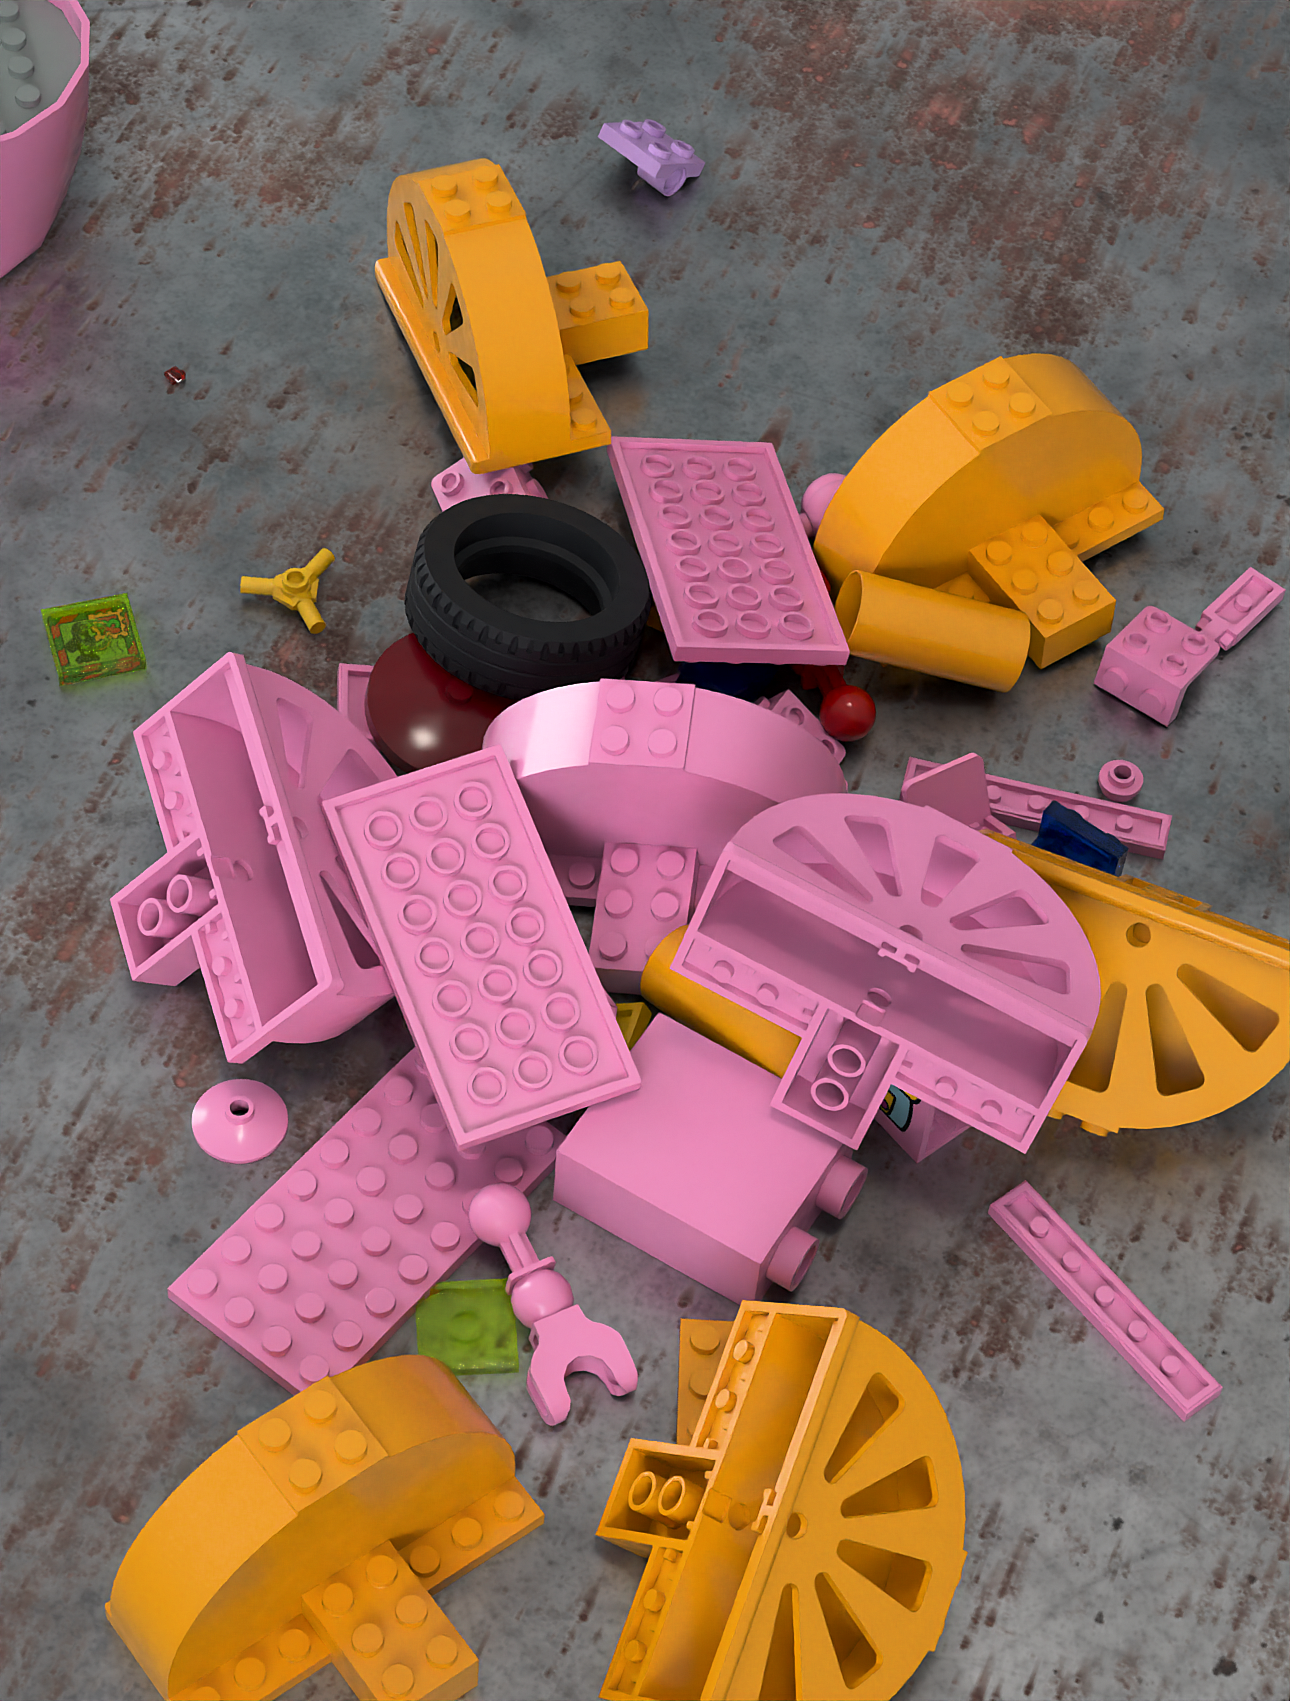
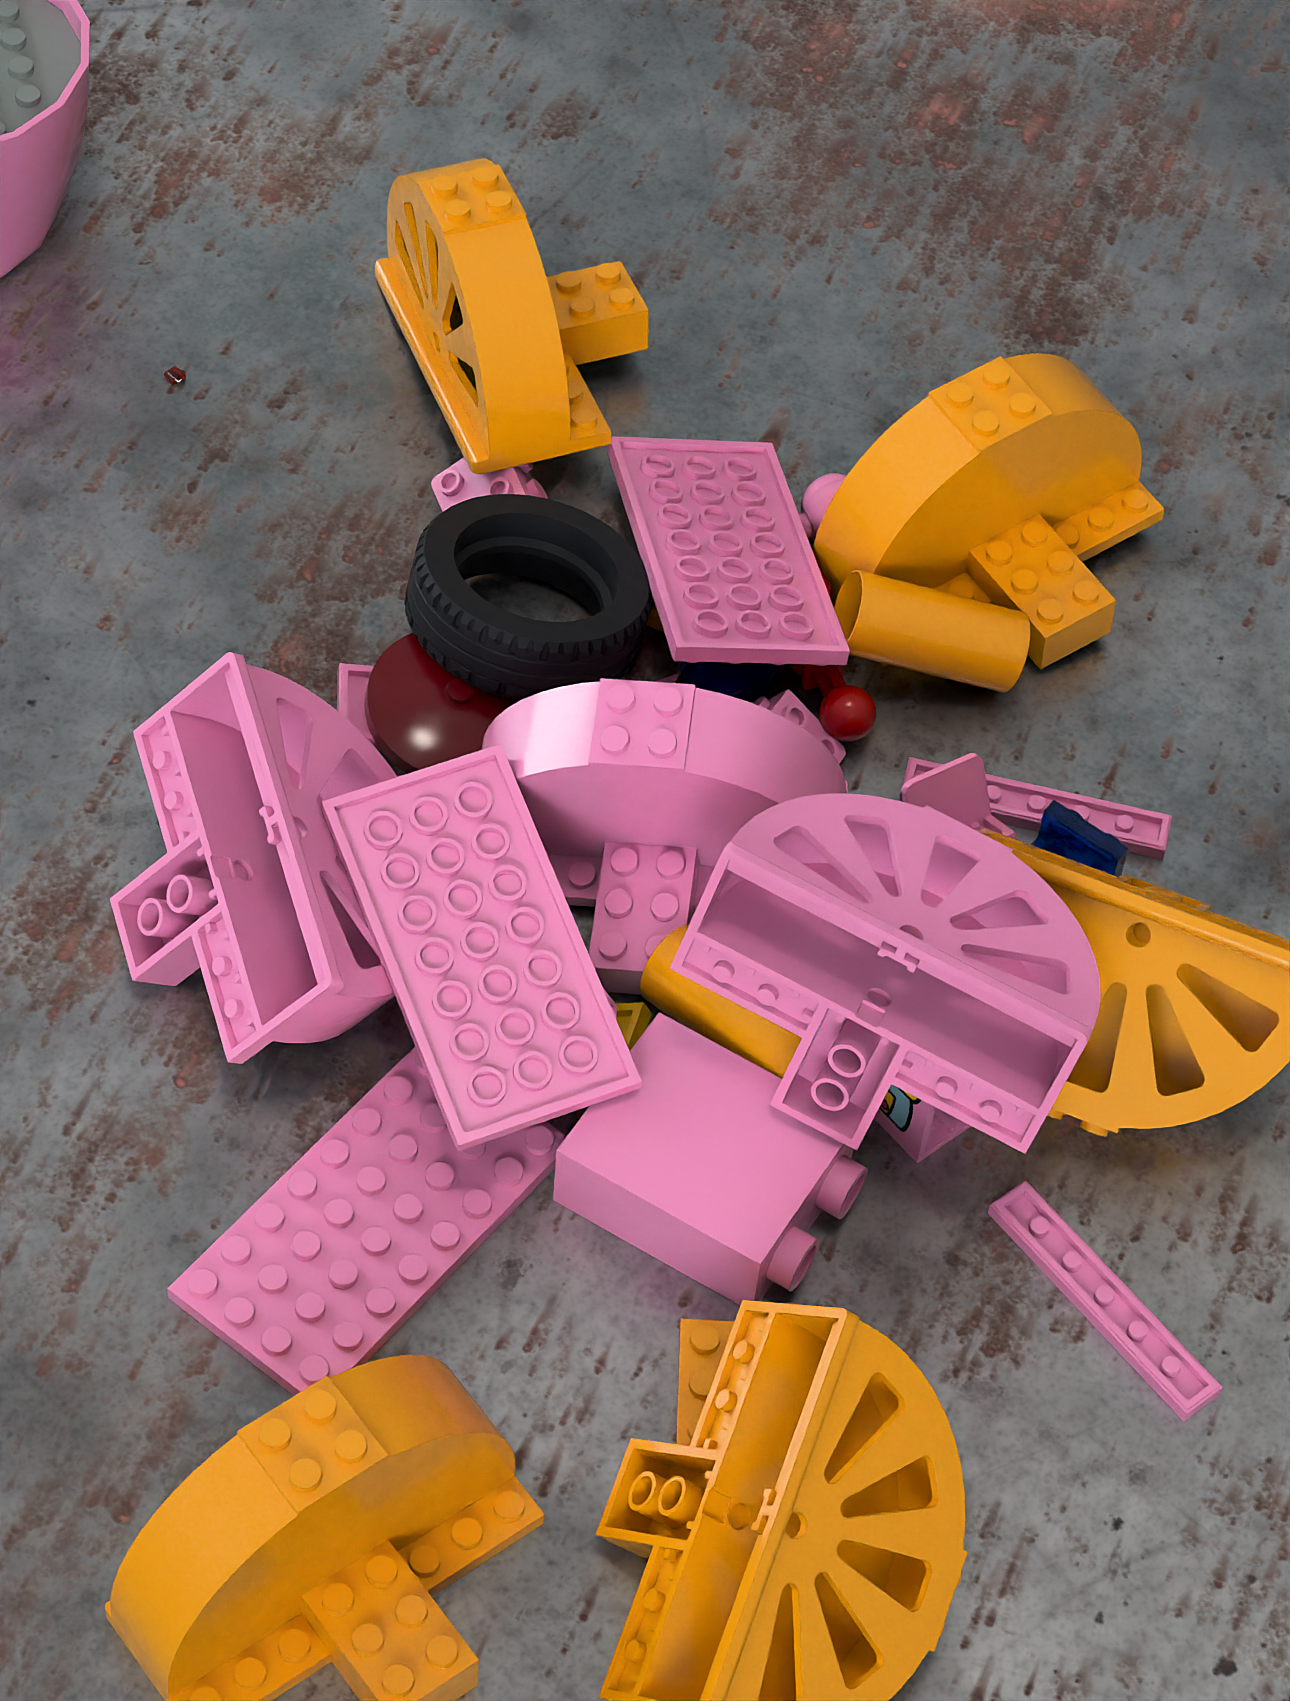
clear neon green tile [40,593,147,686] -> none
bright pink dish [192,1079,288,1164] -> none
yellow piece [240,548,335,634] -> none
clear neon green tile [415,1278,519,1376] -> none
bright pink piece [468,1183,638,1426] -> none
lavender plate [598,119,705,196] -> none
bright pink bracket [1094,606,1220,727] -> none
bright pink plate [1098,760,1143,802] -> none
bright pink hinge [1195,567,1286,651] -> none

